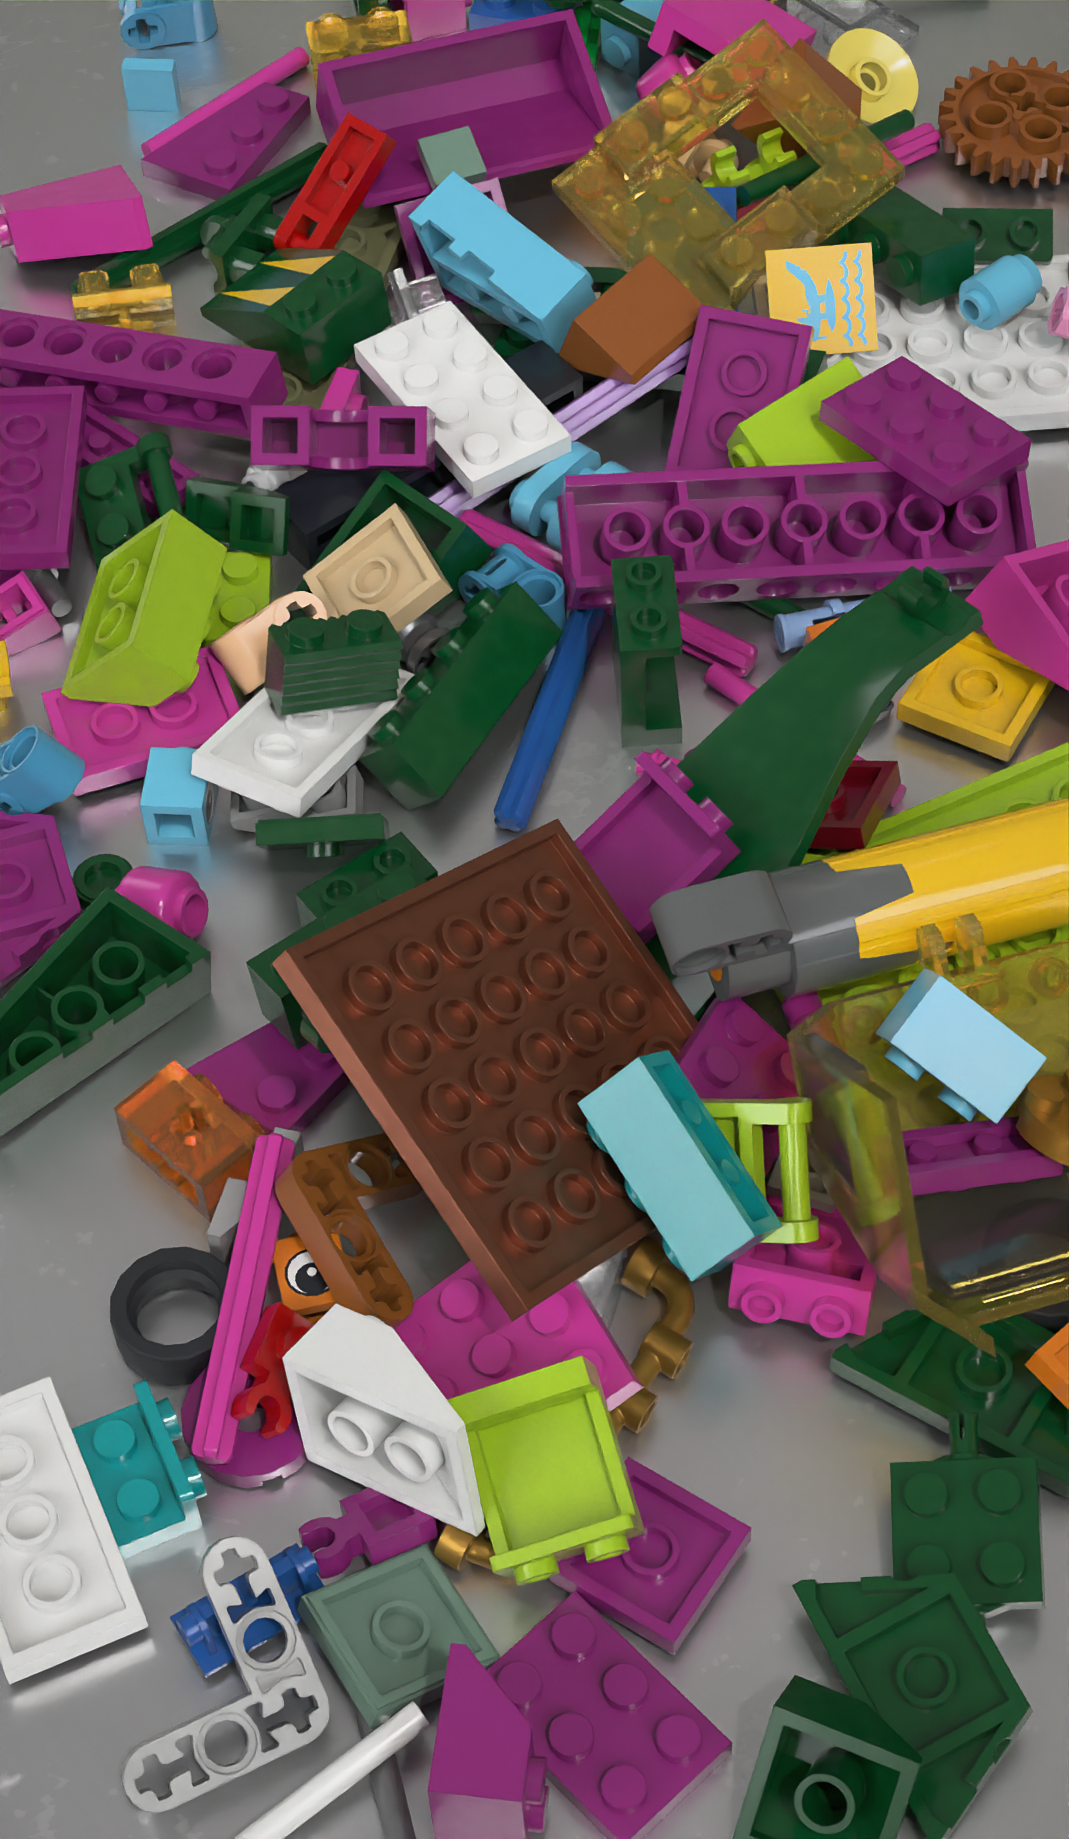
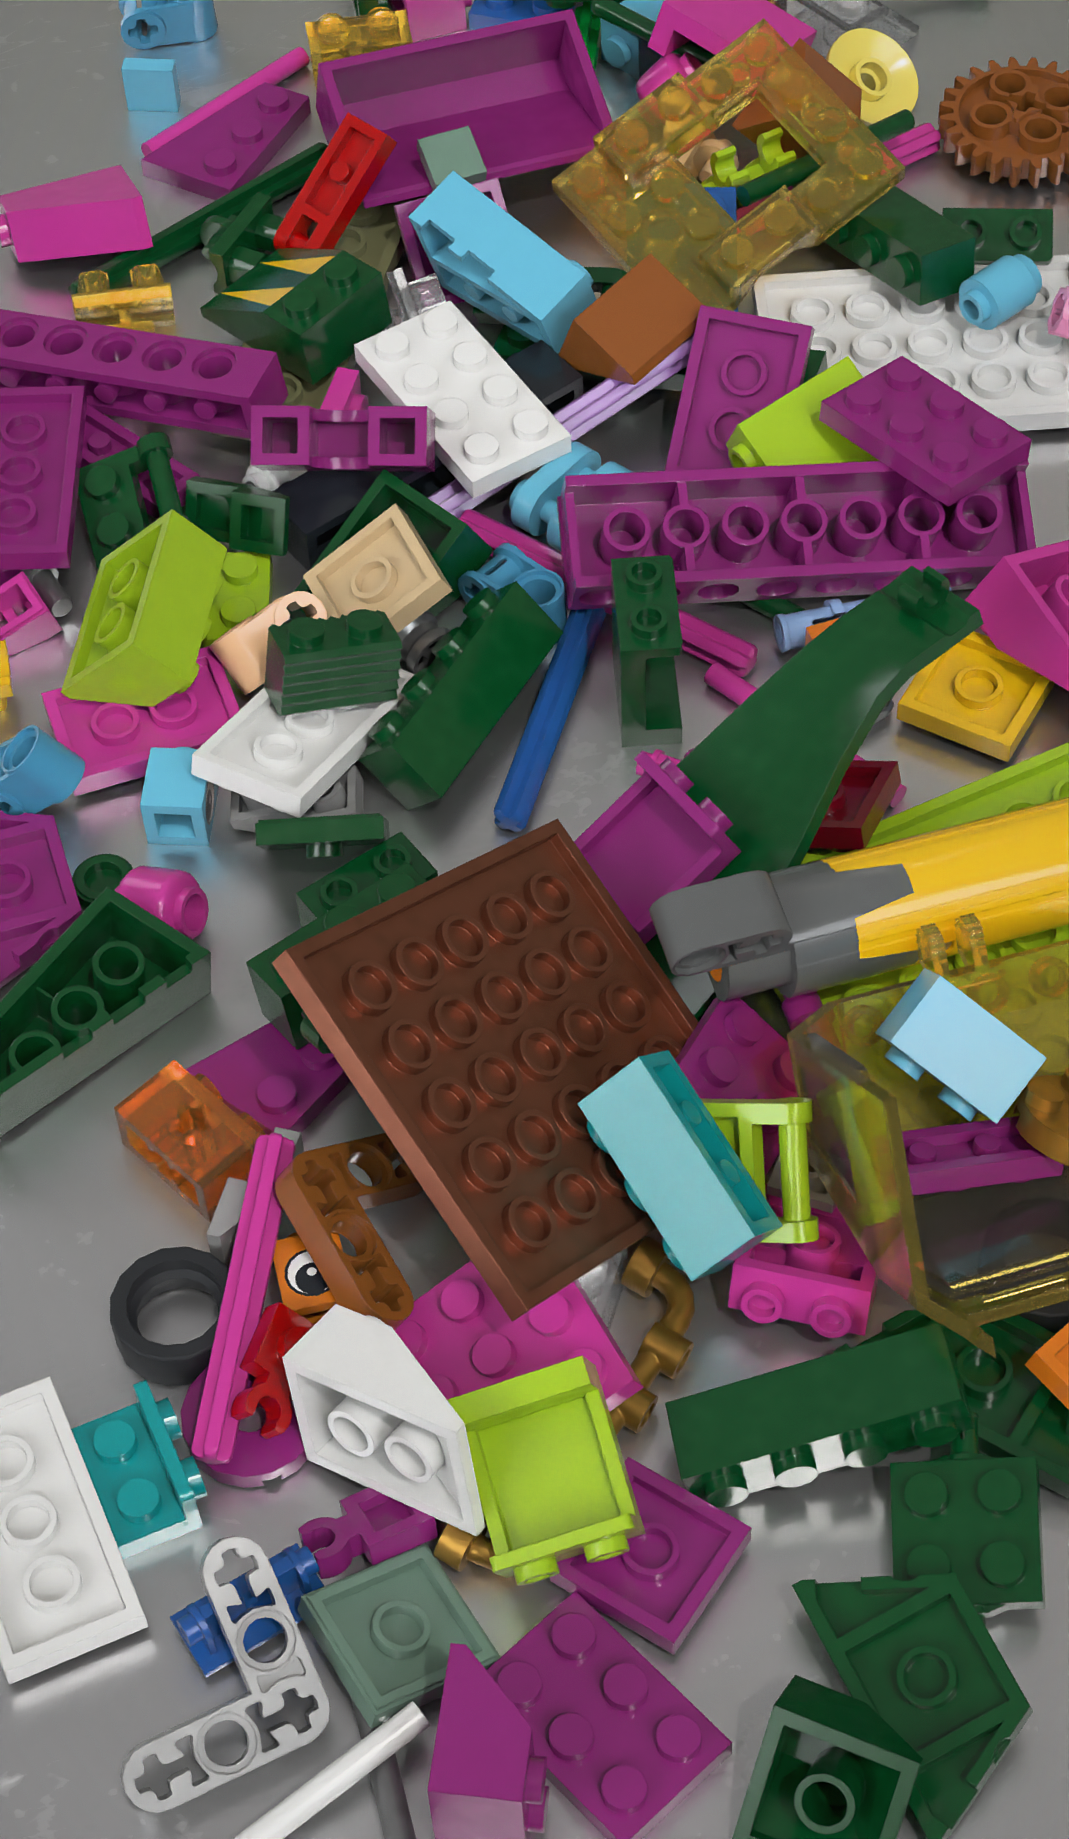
yellow sticker [765,243,878,354] -> none
none -> dark green brick [665,1322,975,1507]

